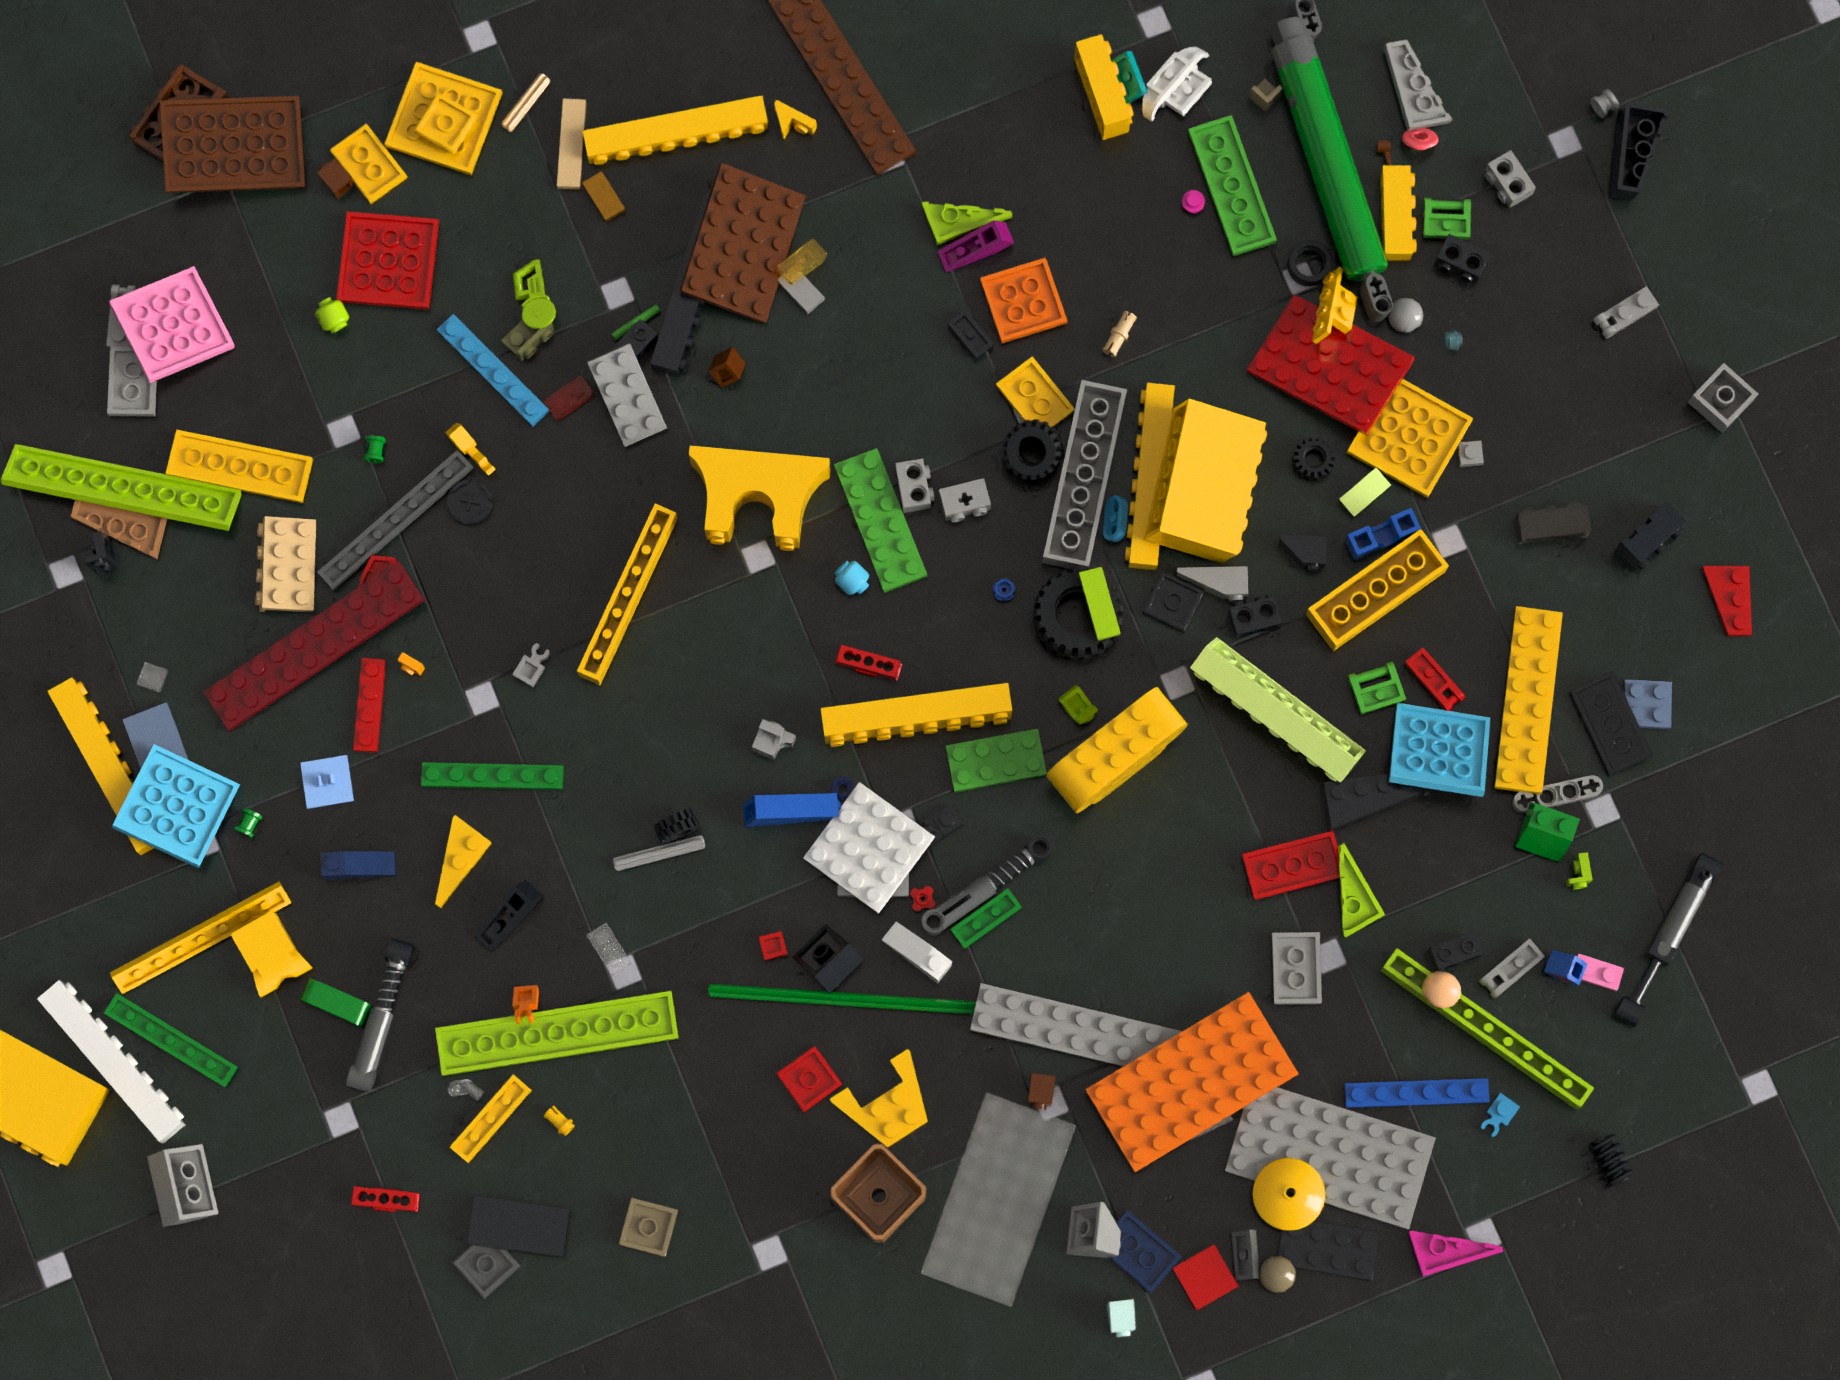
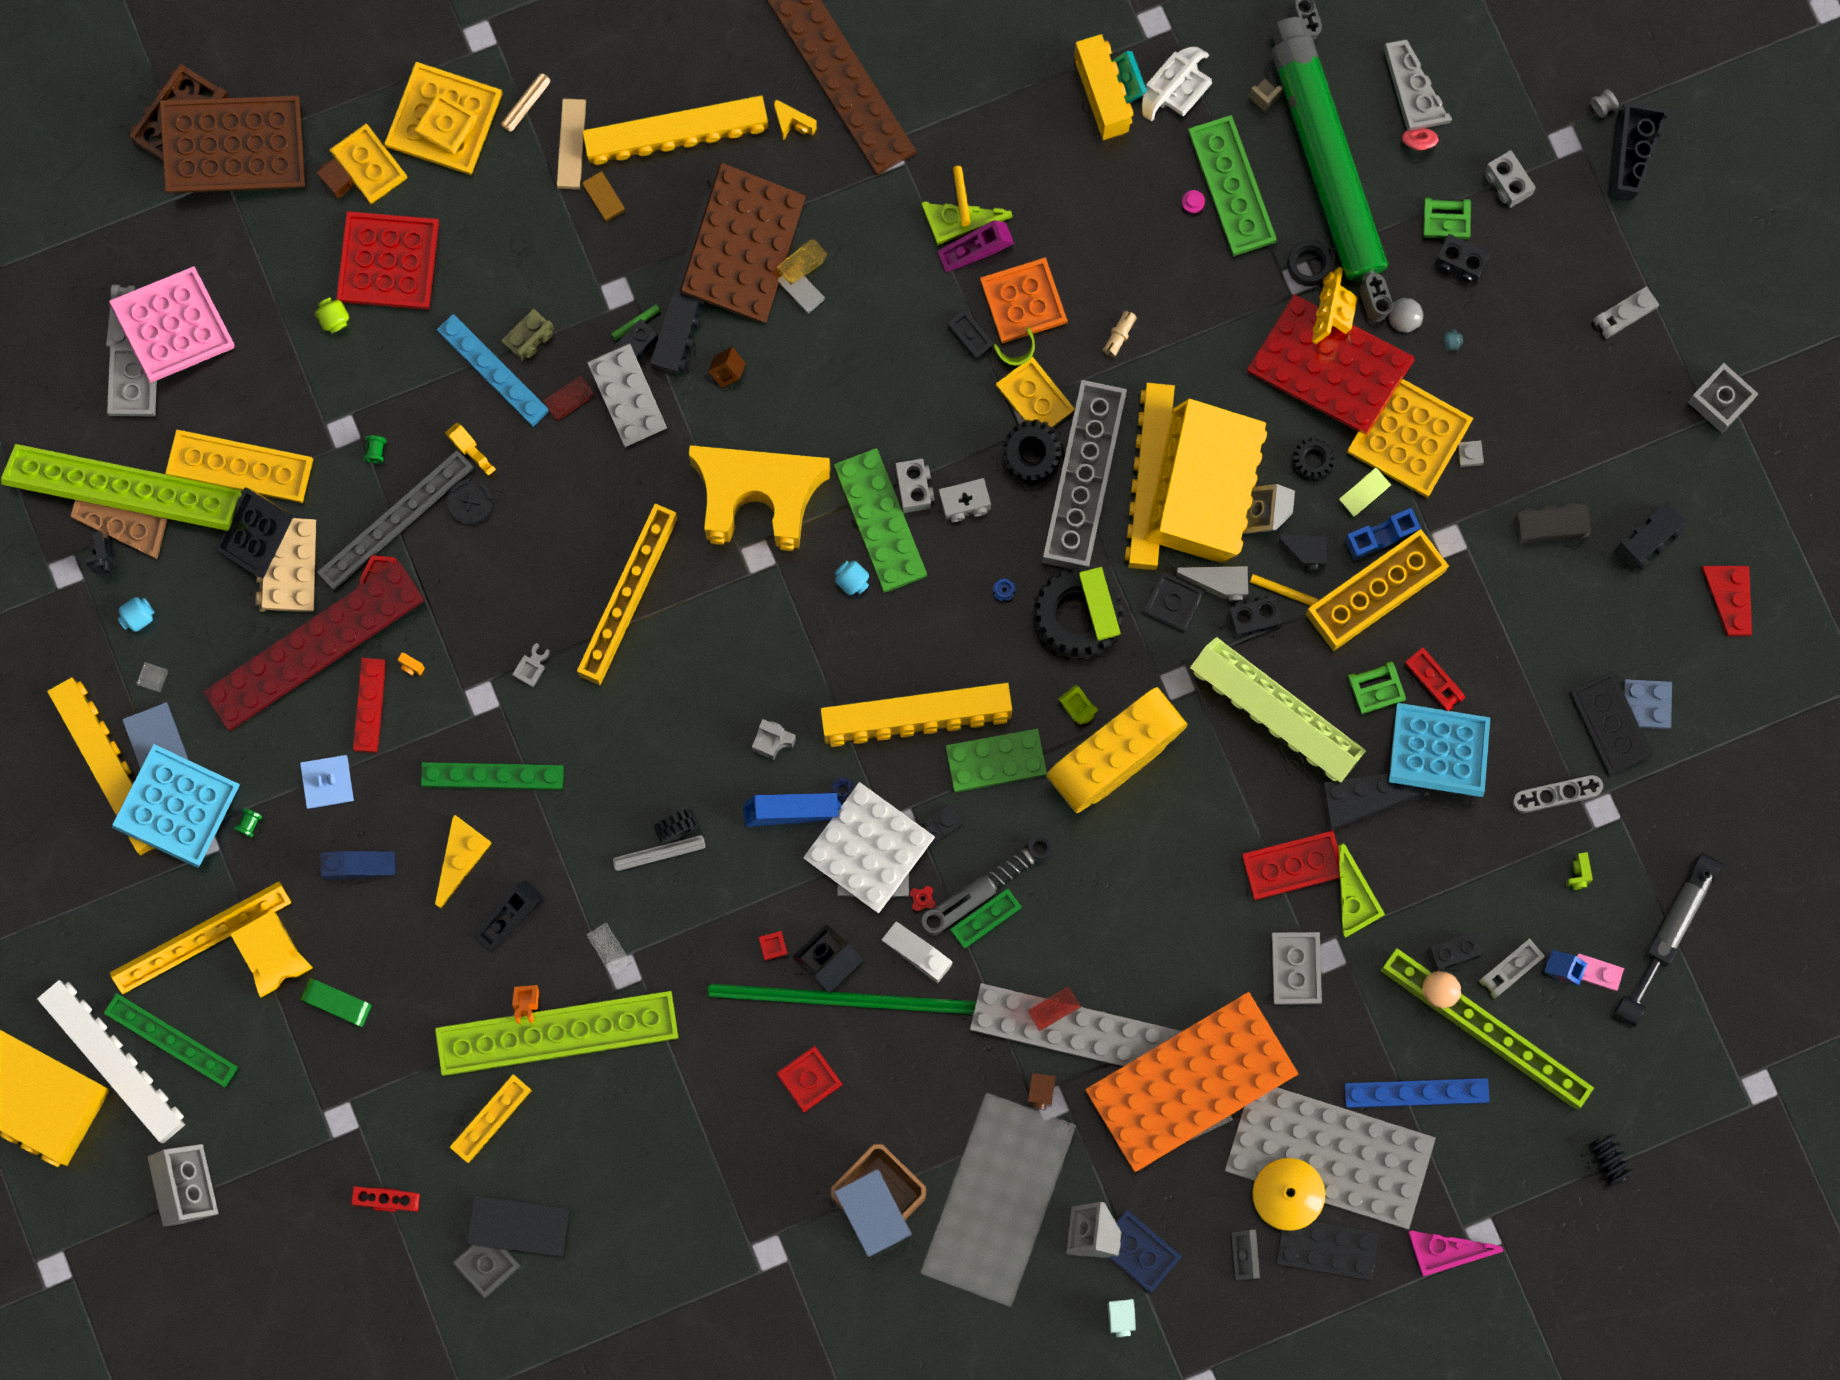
piece [346,938,415,1093] -> none
clear arm [447,1079,485,1101] -> none
lime piece [513,259,556,329] -> none
yellow pin [544,1106,574,1136] -> none
dark tan plate [619,1198,678,1257] -> none
yellow wing [830,1049,928,1148] -> none
red piece [835,645,902,681] -> none
dark azure plate [1103,495,1128,542] -> none
red tile [1172,1245,1238,1311] -> none
dark tan hair [1259,1256,1296,1293] -> none
reddish brown hand [1377,140,1392,166] -> none
yellow brick [1380,166,1417,261] -> none
dark azure plate [1480,1093,1520,1138] -> none
yellow plate [1494,606,1563,795] -> none
green slope [1515,802,1580,862] -> none
none -> medium azure head [118,597,154,632]
none -> black plate [215,487,294,578]
none -> sand blue tile [835,1169,912,1257]
none -> yellow bar [953,166,970,226]
none -> lime helmet [994,326,1035,365]
none -> clear red plate [1027,986,1081,1032]
none -> slope [1242,484,1295,534]
none -> yellow bar [1249,574,1318,606]

